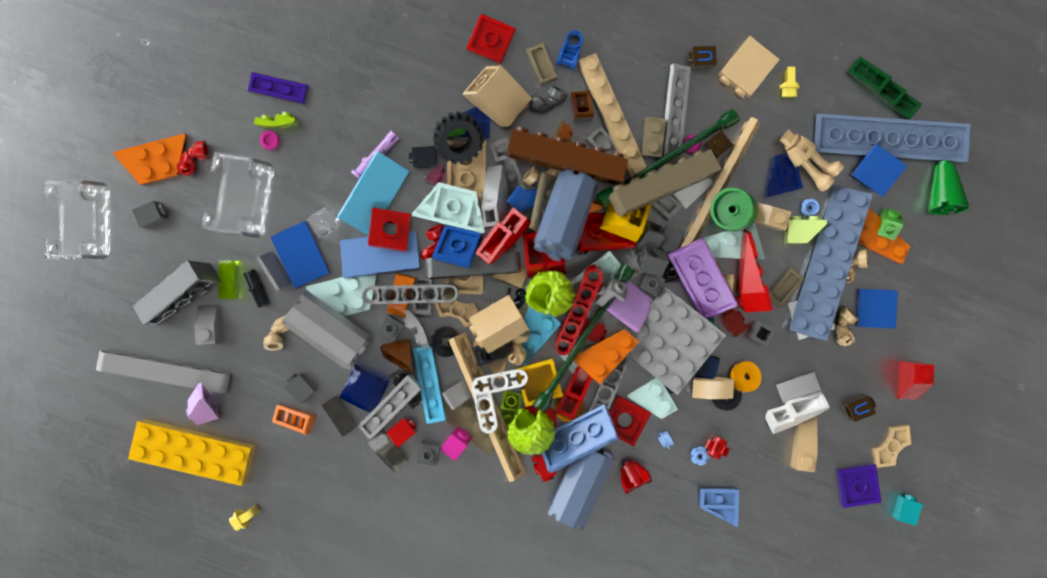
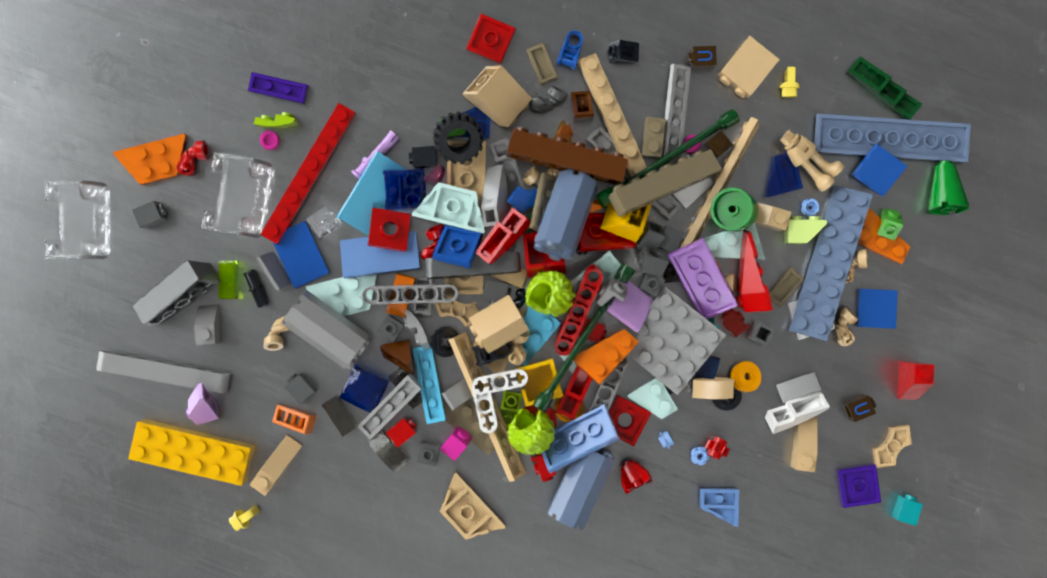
none -> tan slope [250,434,303,496]
none -> red plate [260,103,356,245]
none -> clear blue slope [383,168,426,209]
none -> tan wing [440,471,506,540]
none -> black bracket [608,40,639,63]

